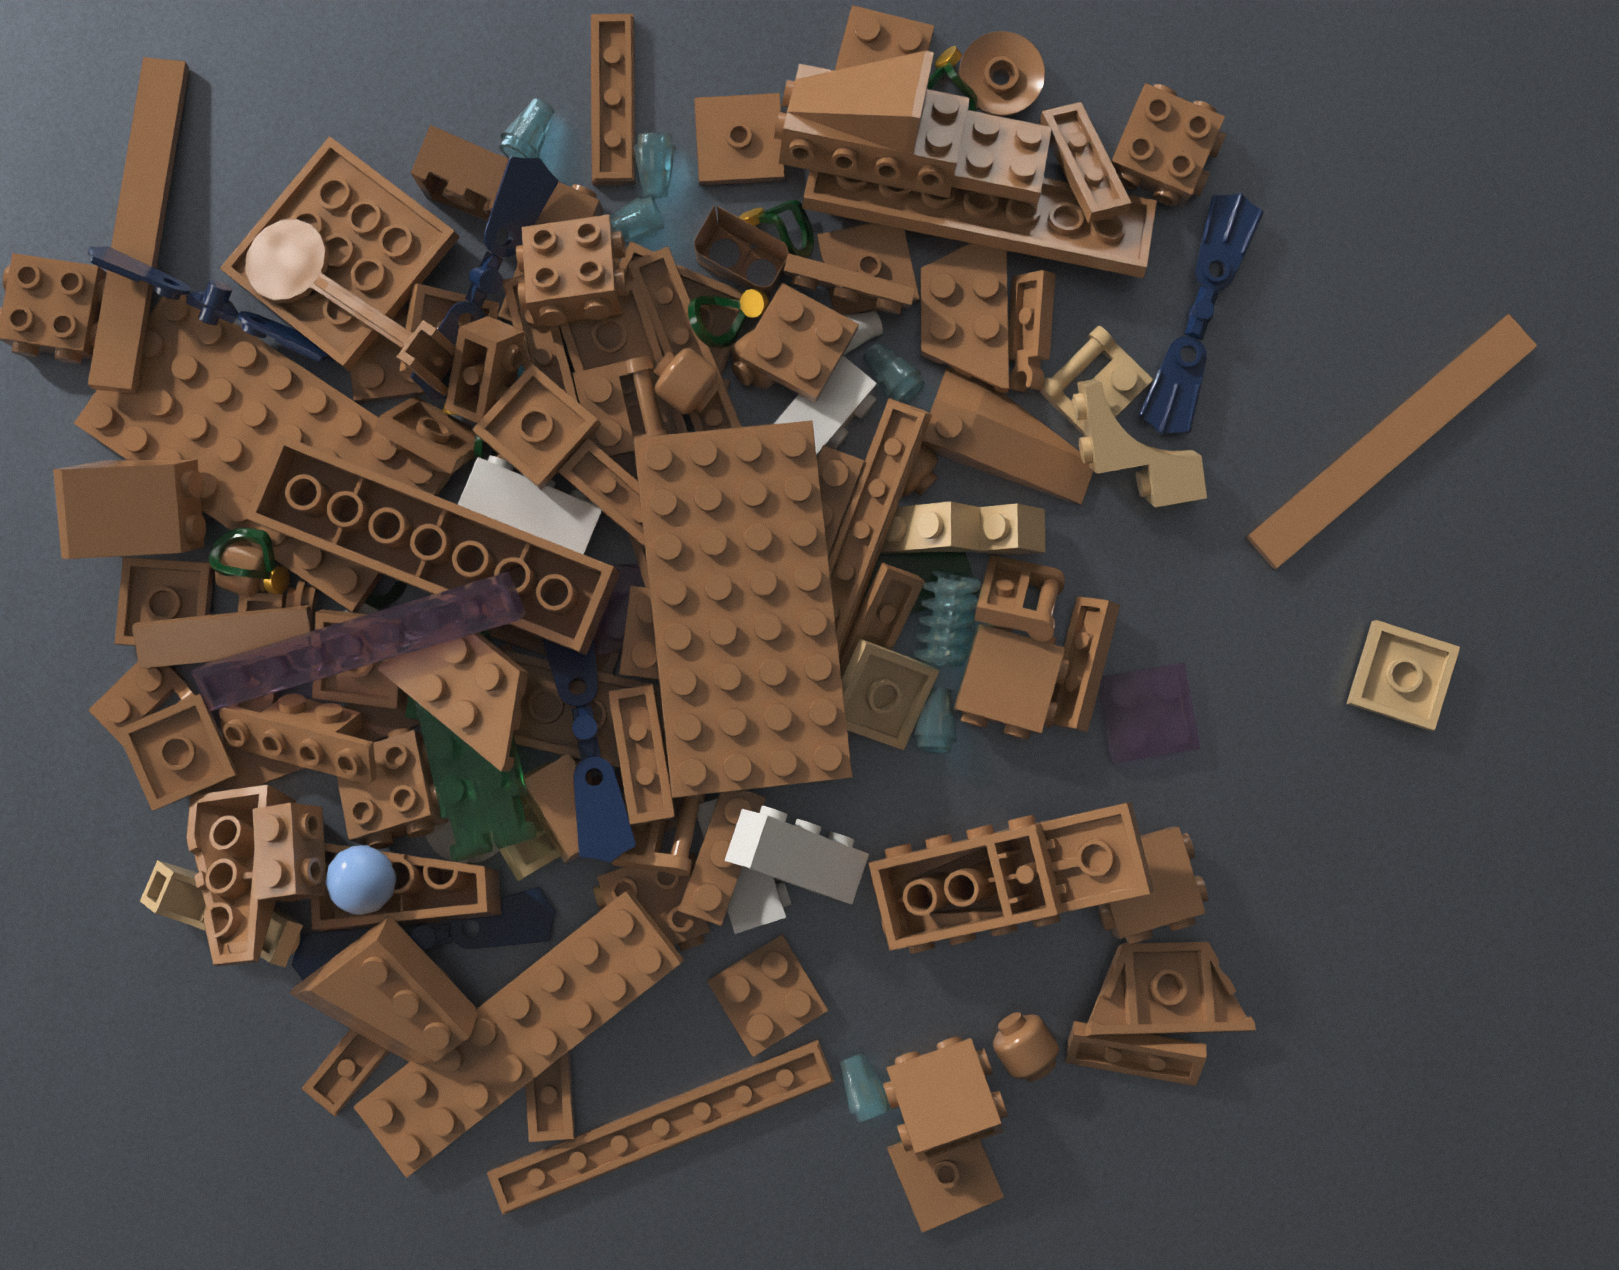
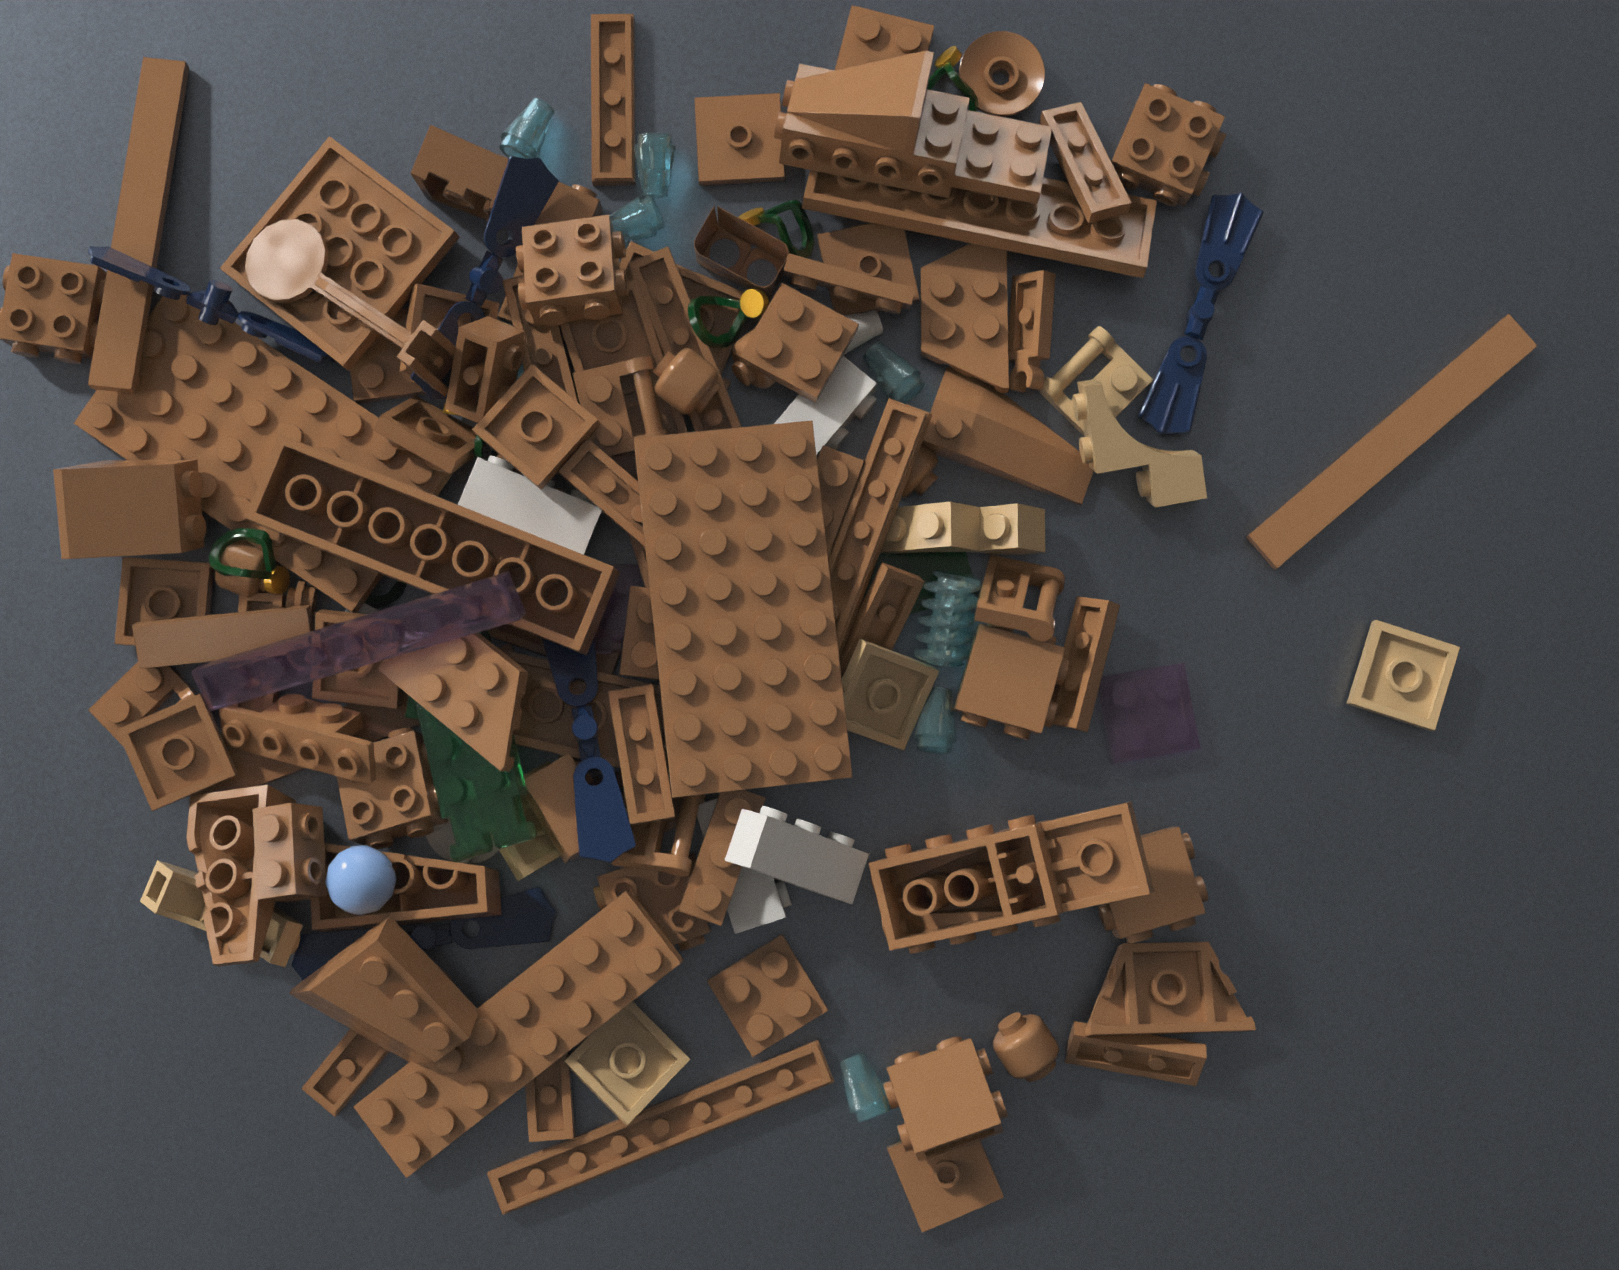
none -> tan plate [563,1001,690,1125]

